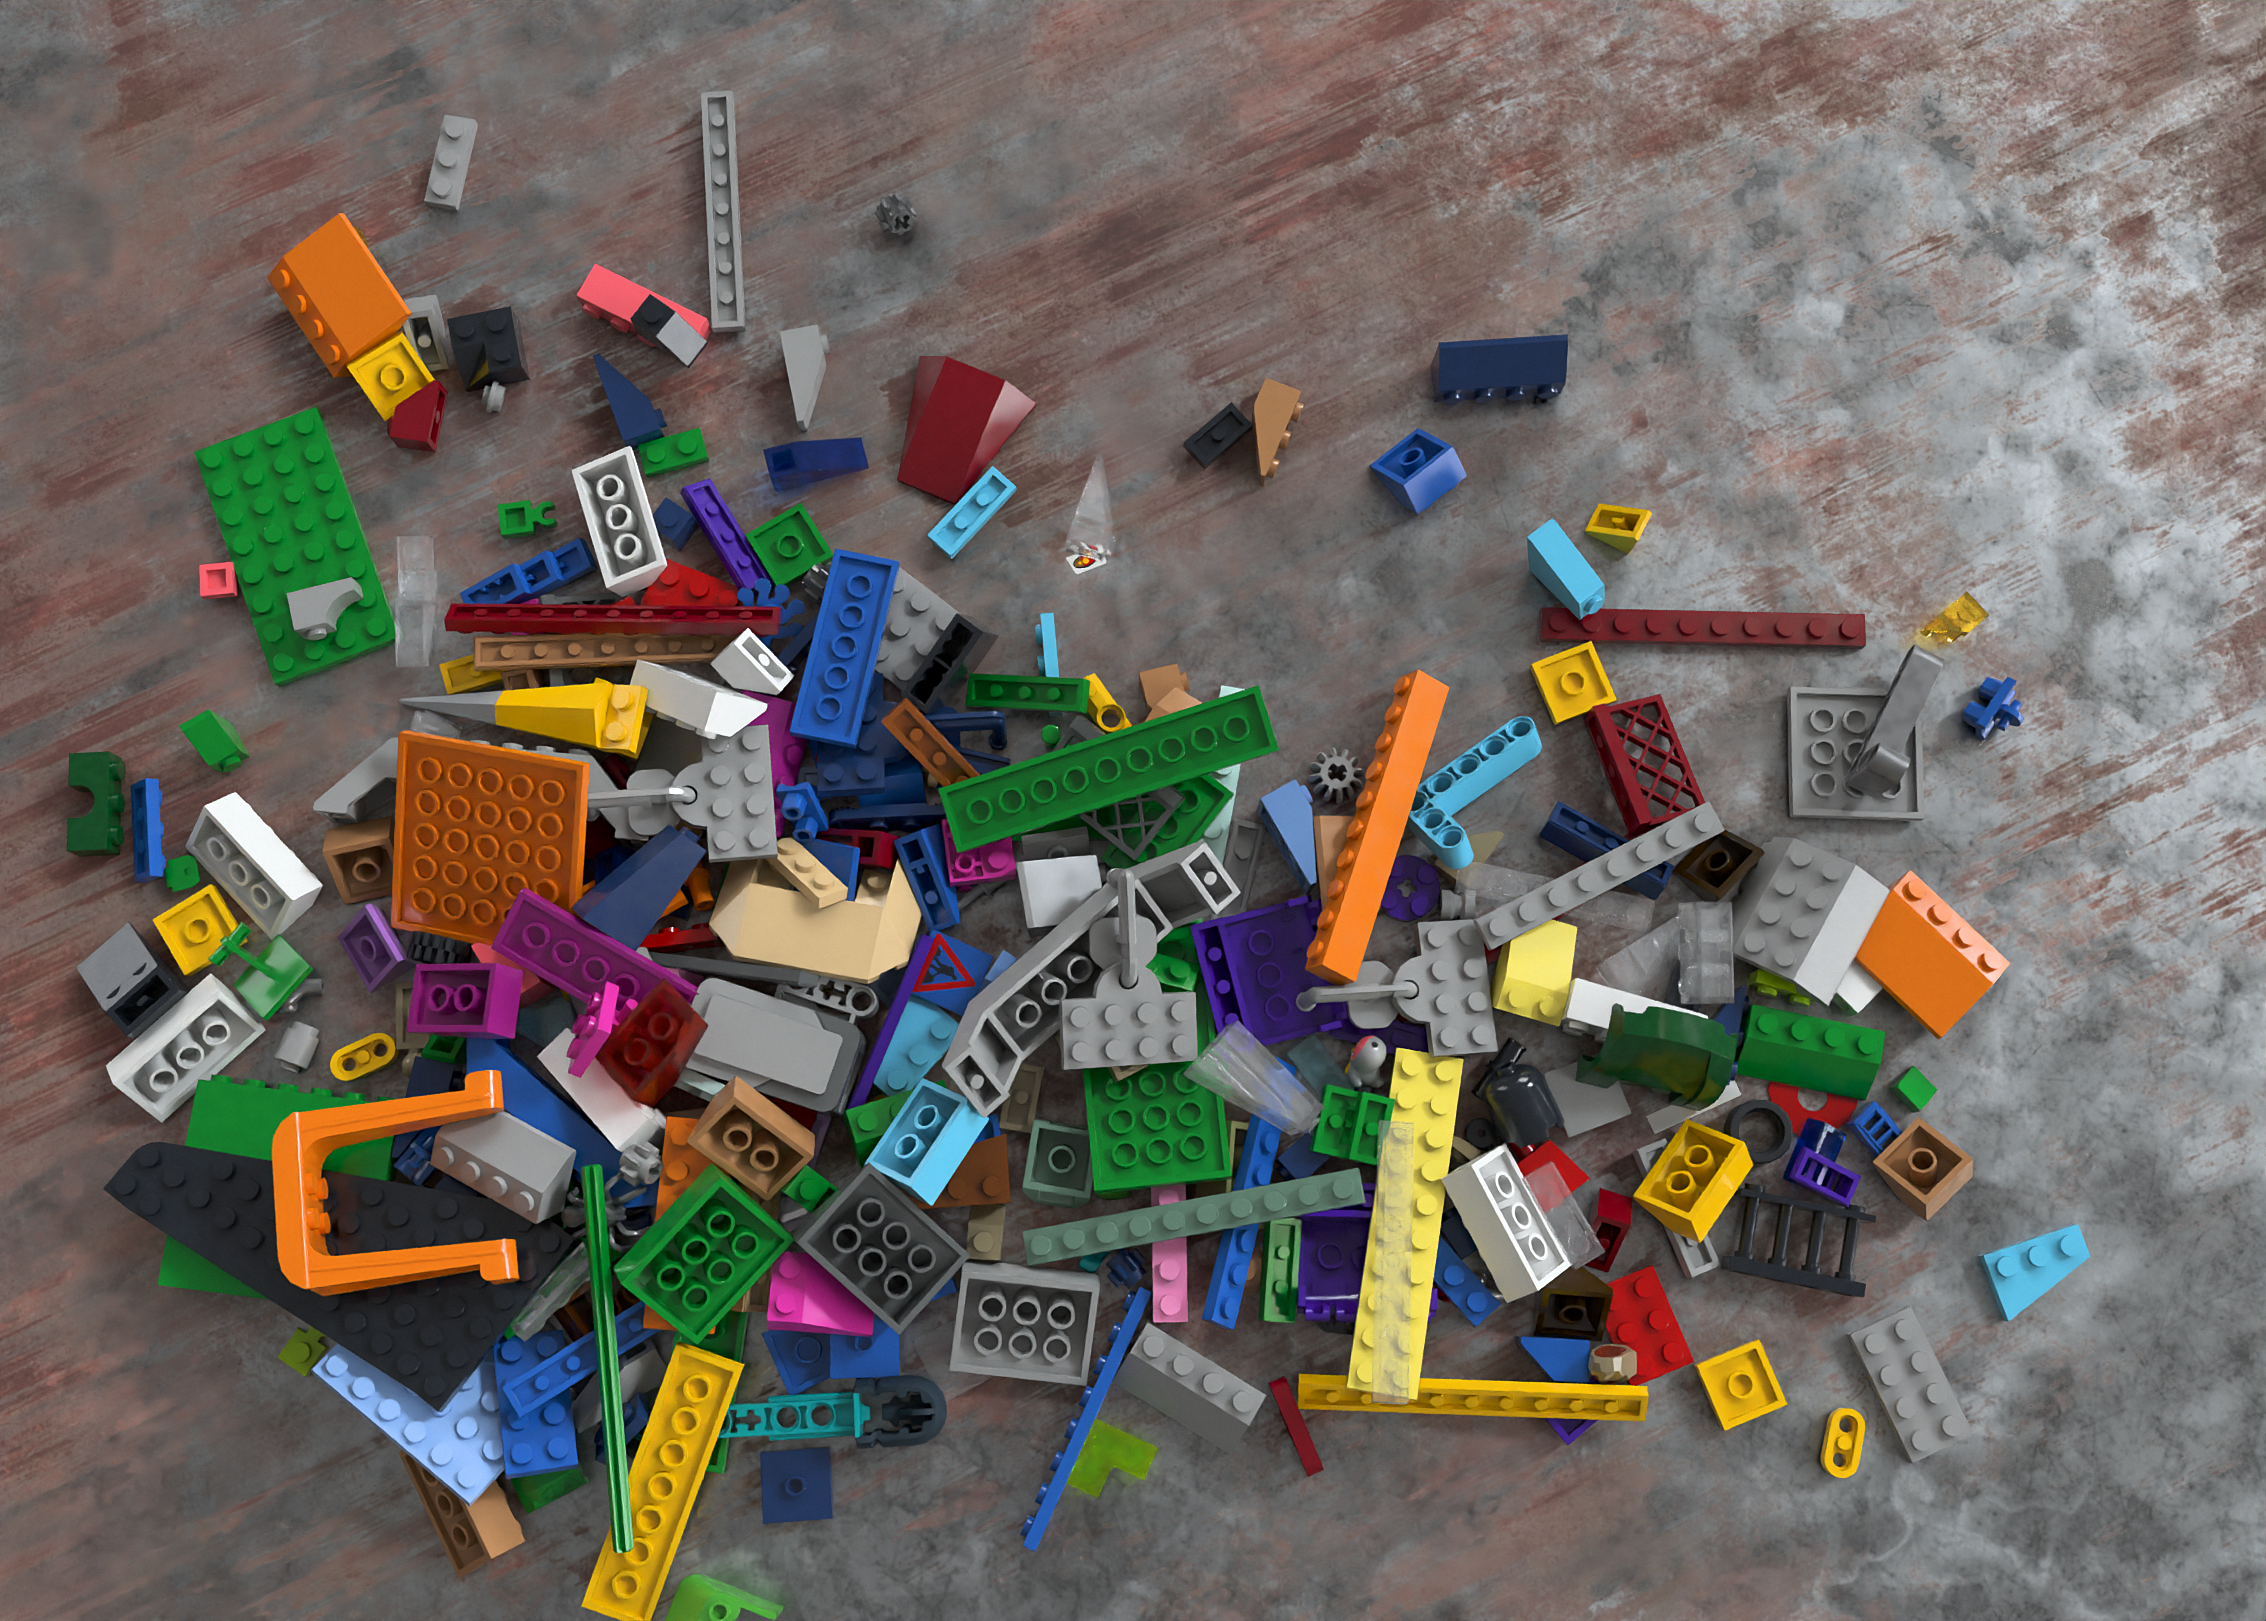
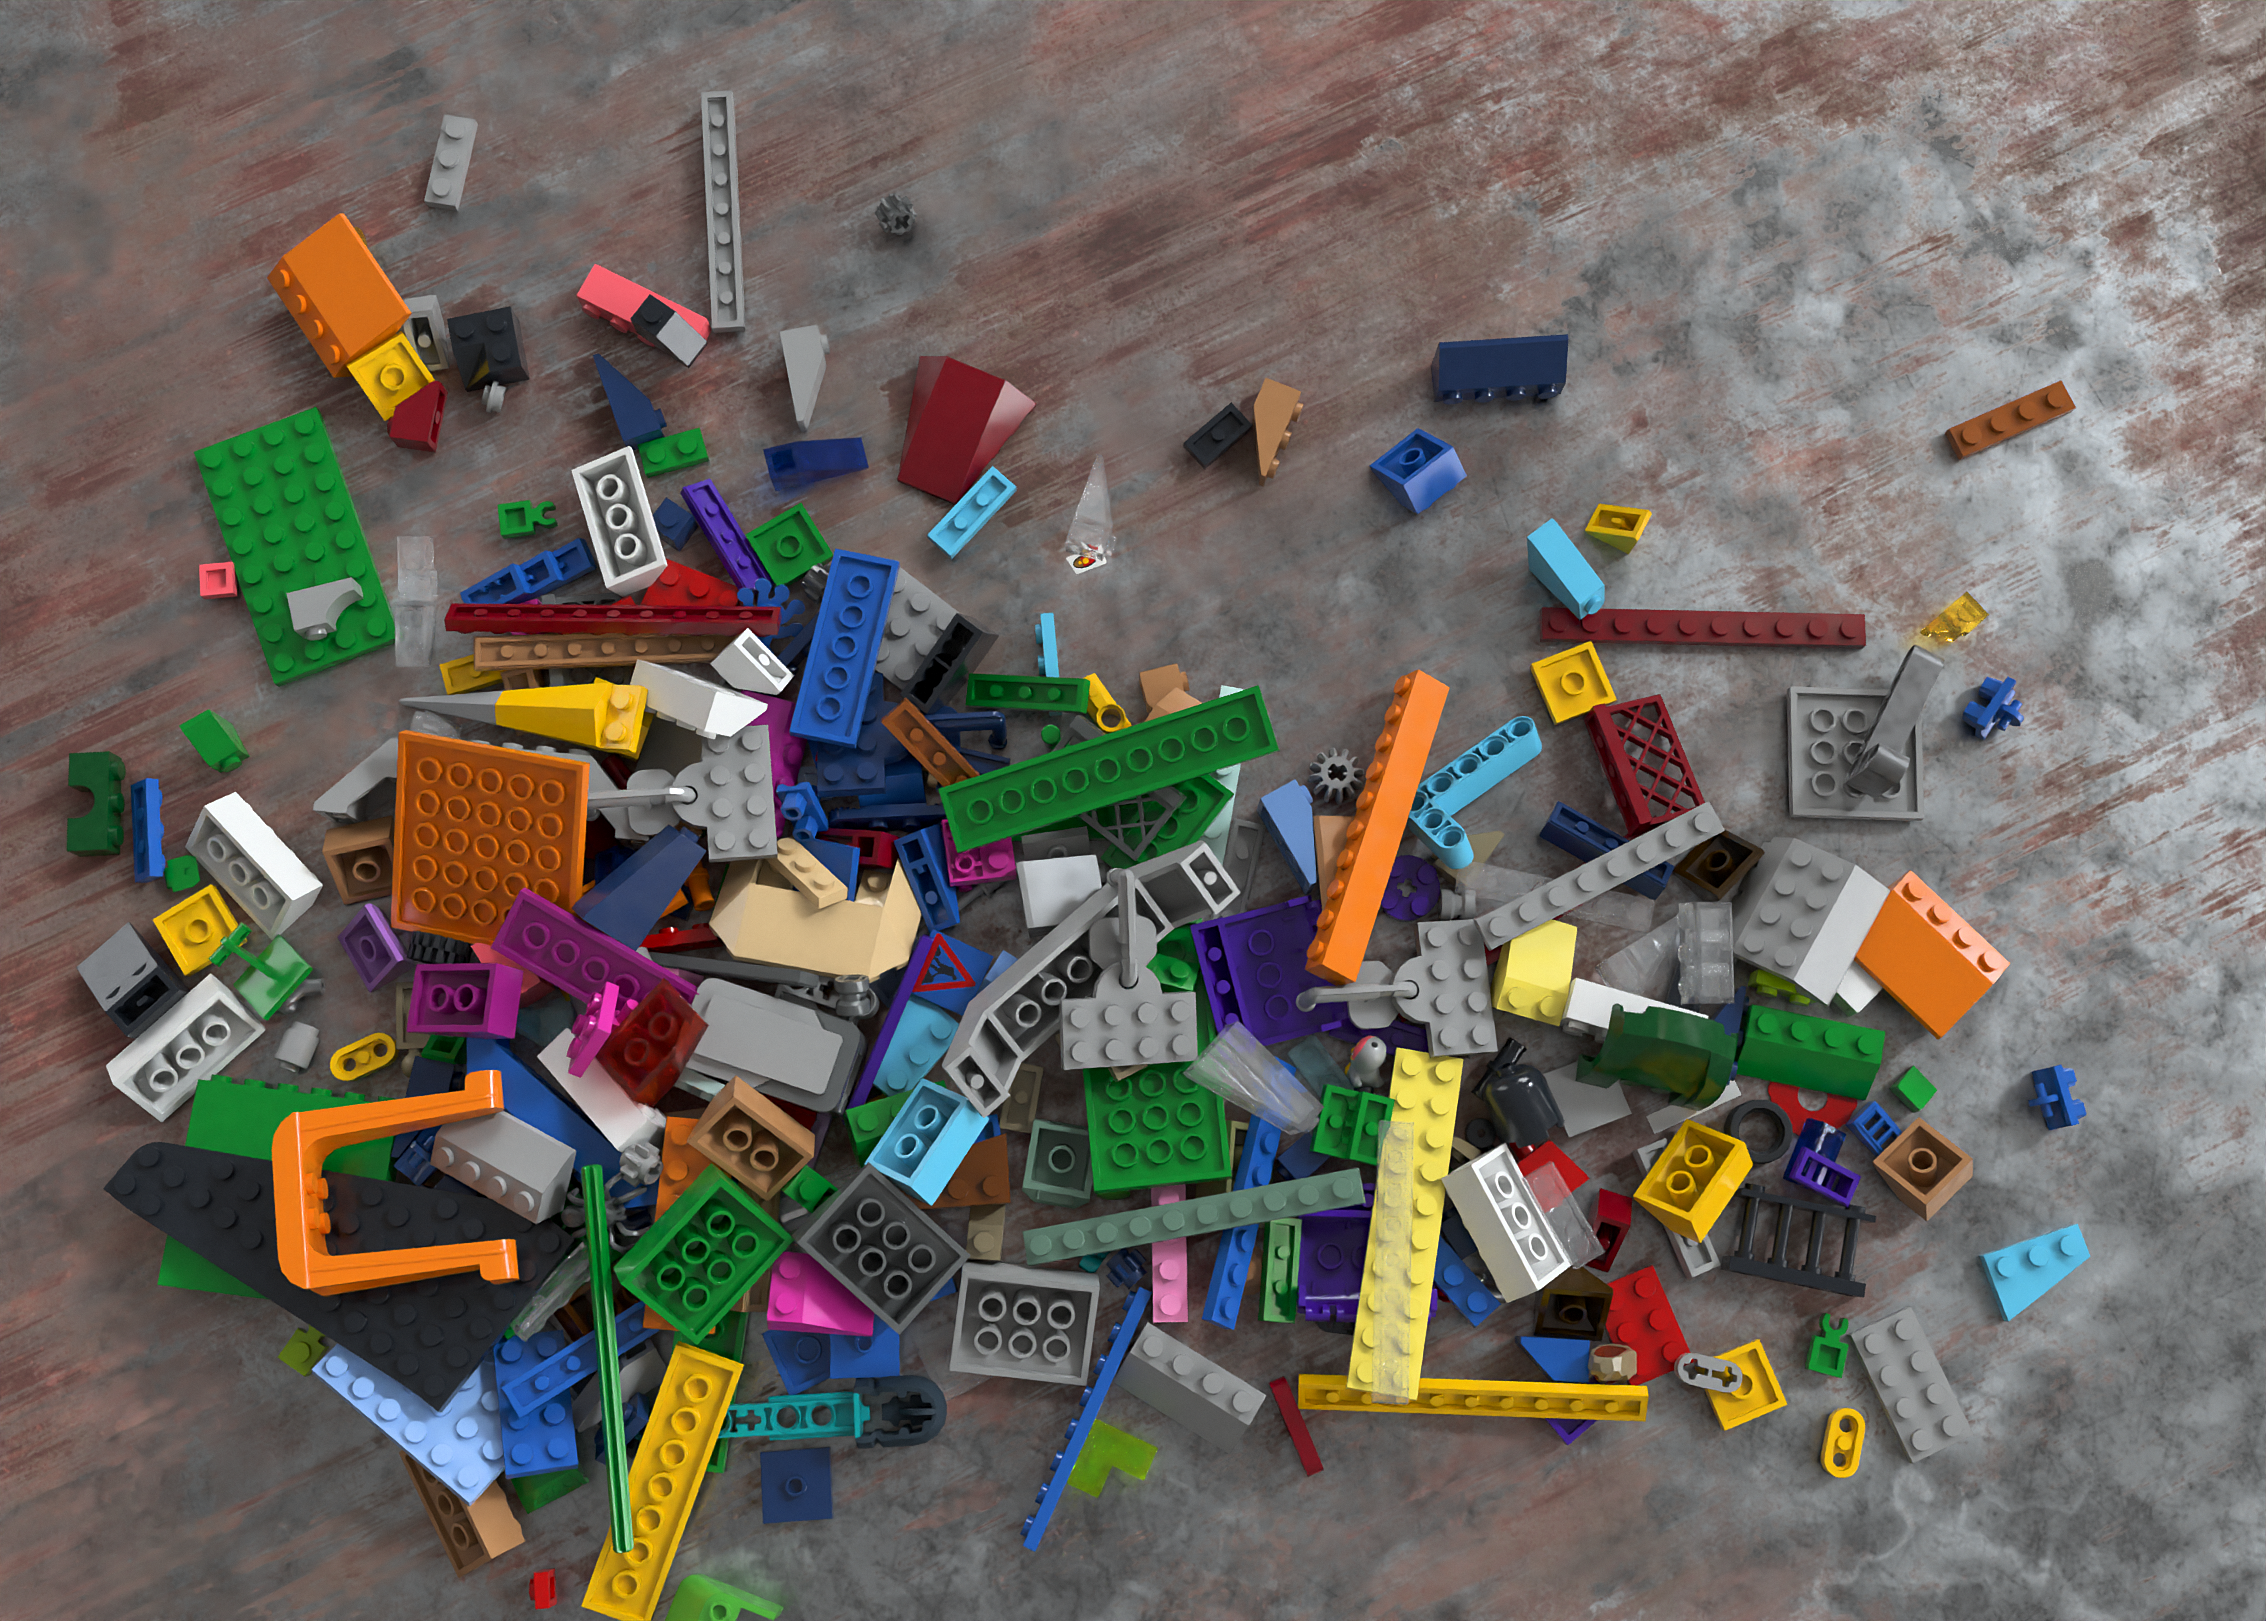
none -> red plate [529,1568,557,1610]
none -> dark grey wheel [835,974,871,1016]
none -> light grey beam [1674,1353,1742,1392]
none -> green plate [1805,1313,1849,1378]
none -> dark orange plate [1945,380,2076,461]
none -> blue hips [2028,1064,2087,1130]

